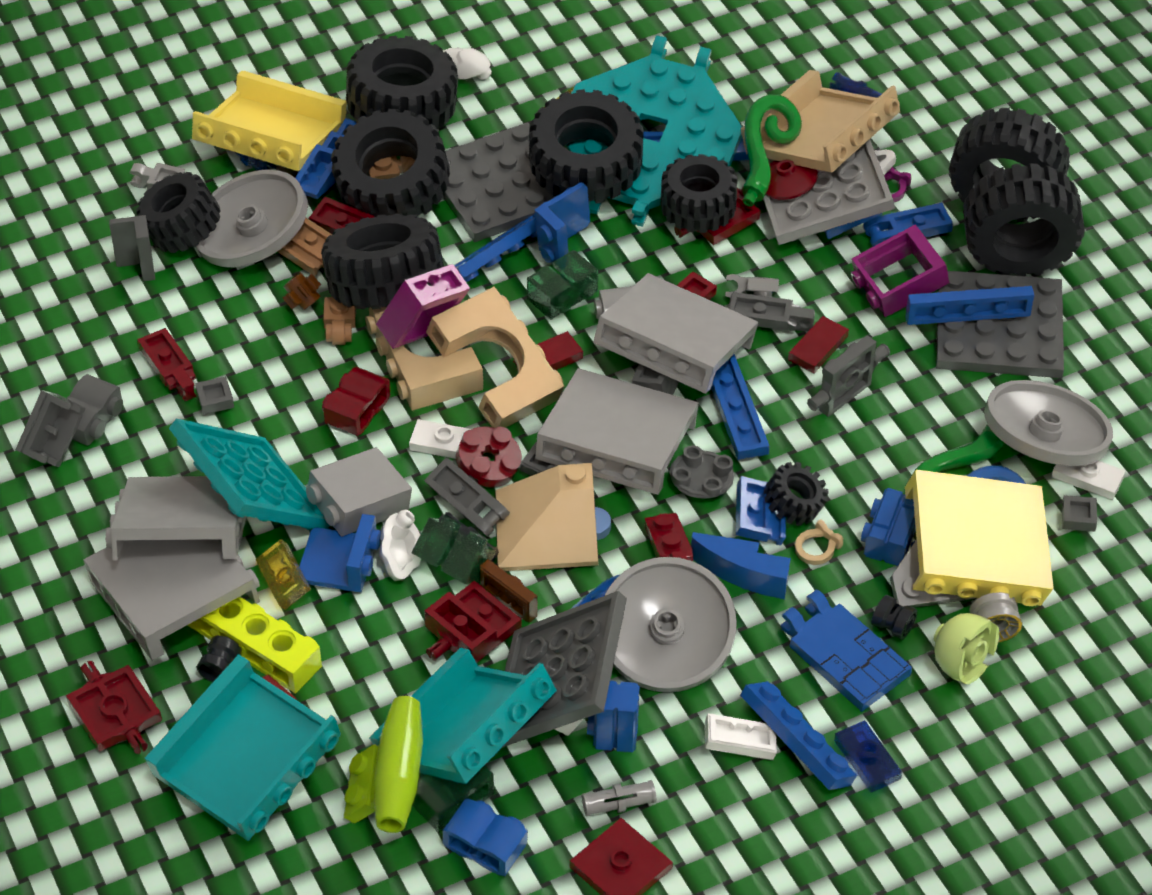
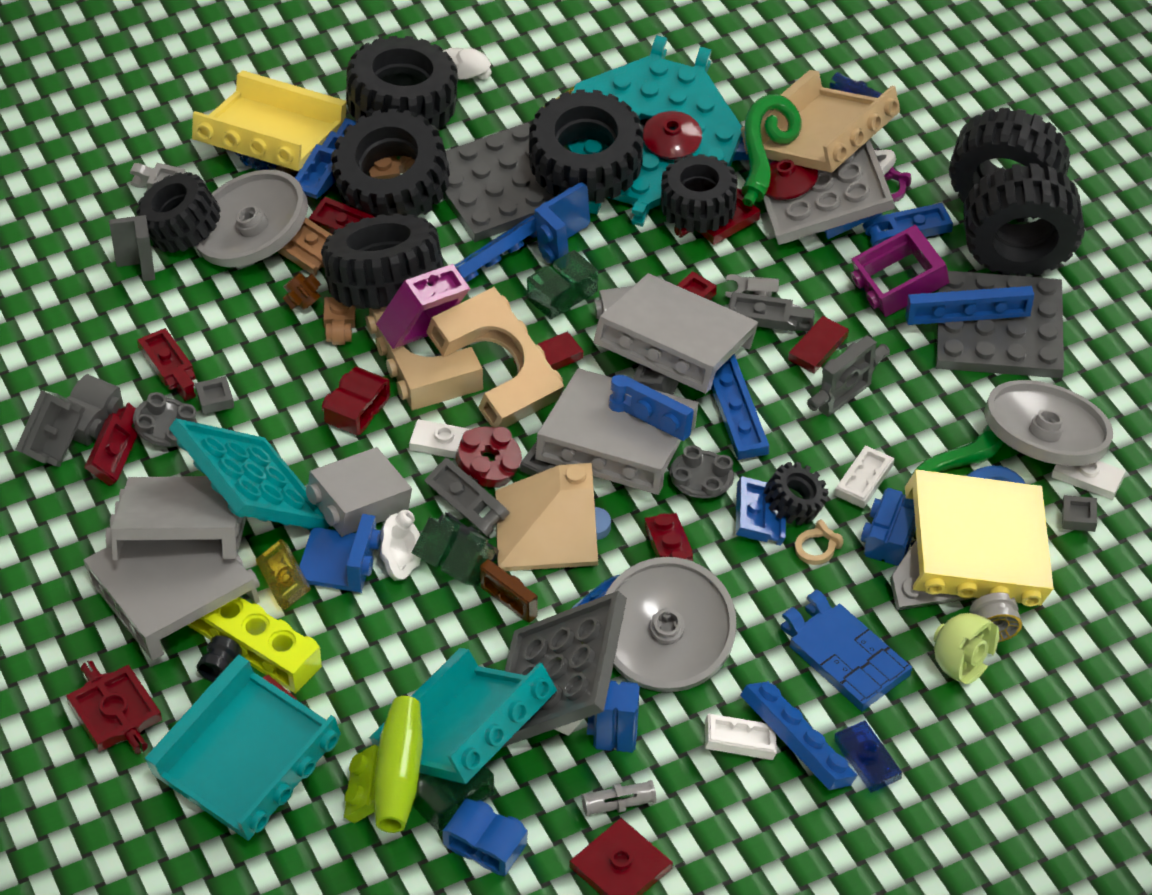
dark red plate [424,581,522,663] -> none
blue slope [691,532,791,600] -> none
black wheel [871,595,918,640] -> none
none -> dark red hinge [84,403,138,486]
none -> dark grey dish [133,392,197,447]
none -> blue plate [609,375,694,441]
none -> dark red dish [643,111,702,160]
none -> white plate [835,445,894,508]

